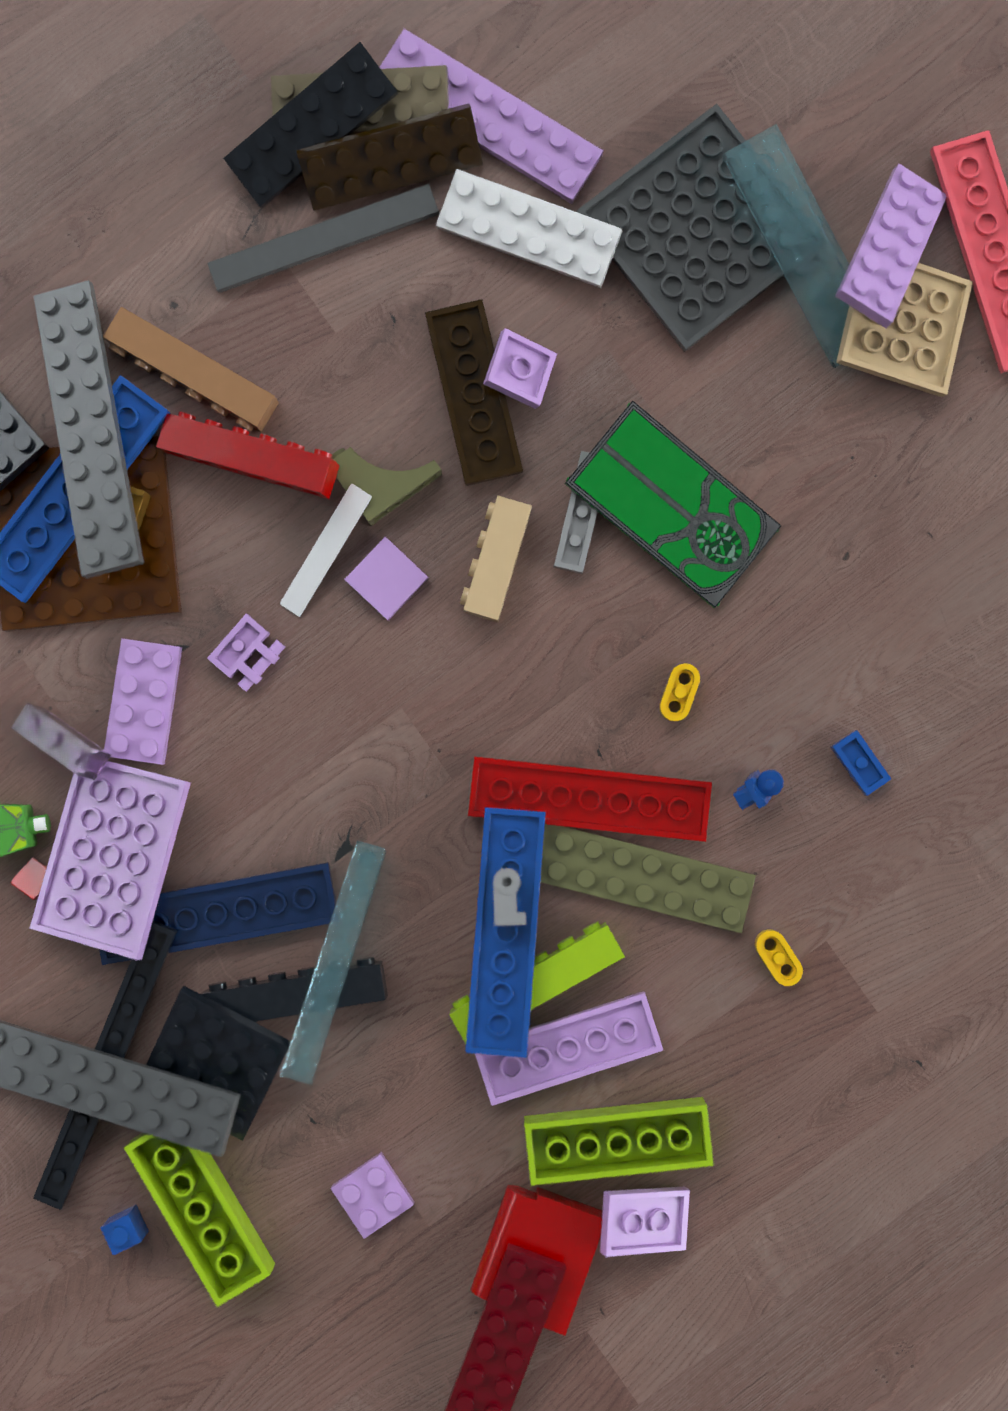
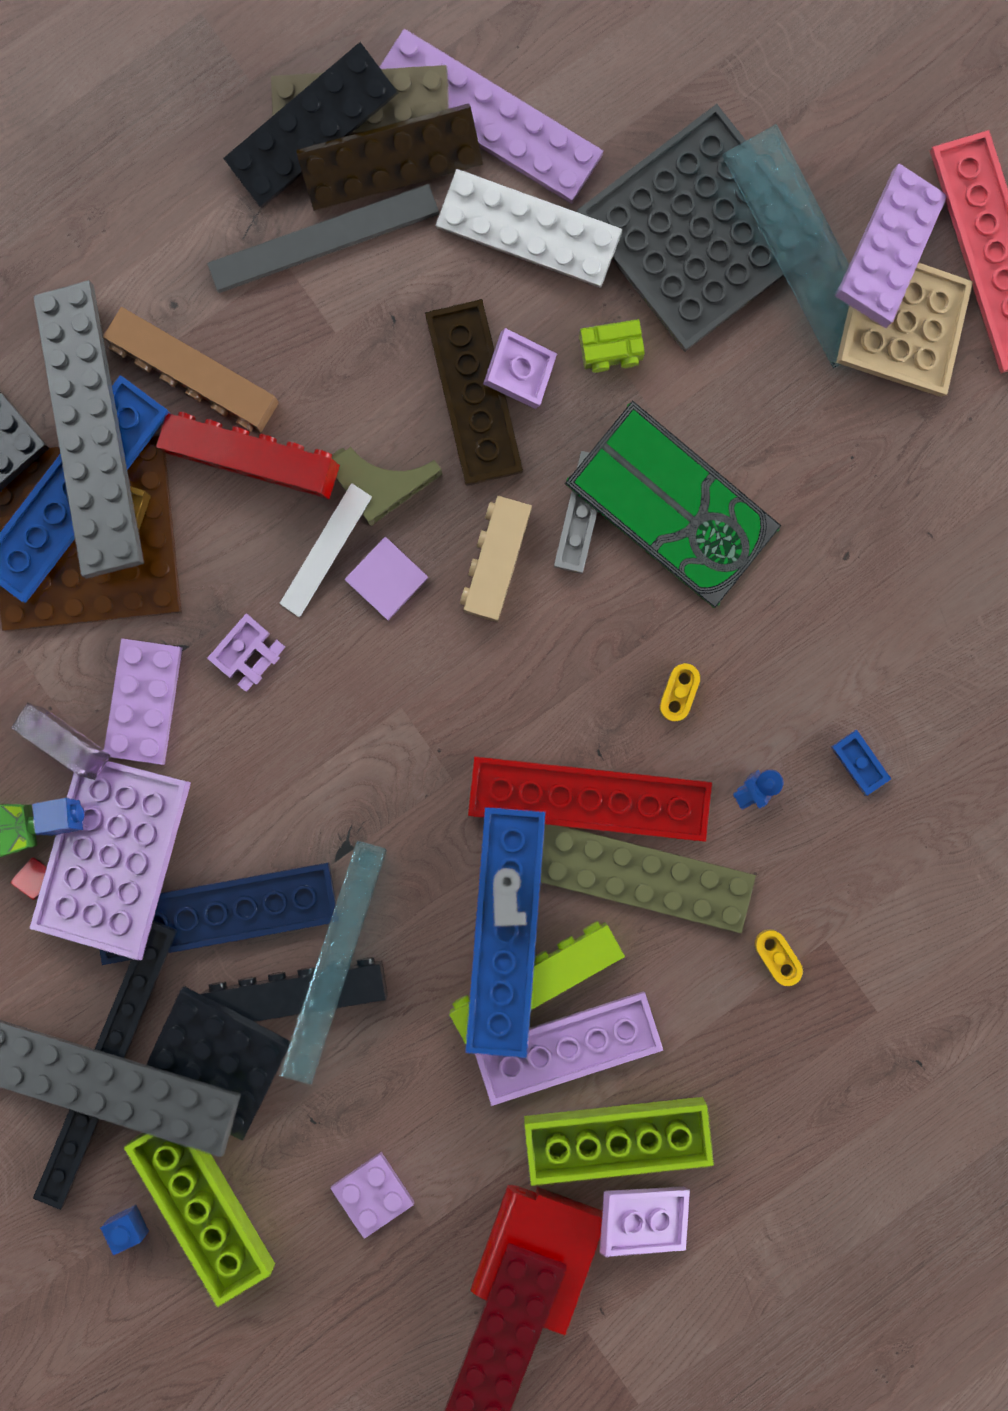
none -> brick [33,798,84,836]
none -> lime brick [579,319,645,373]

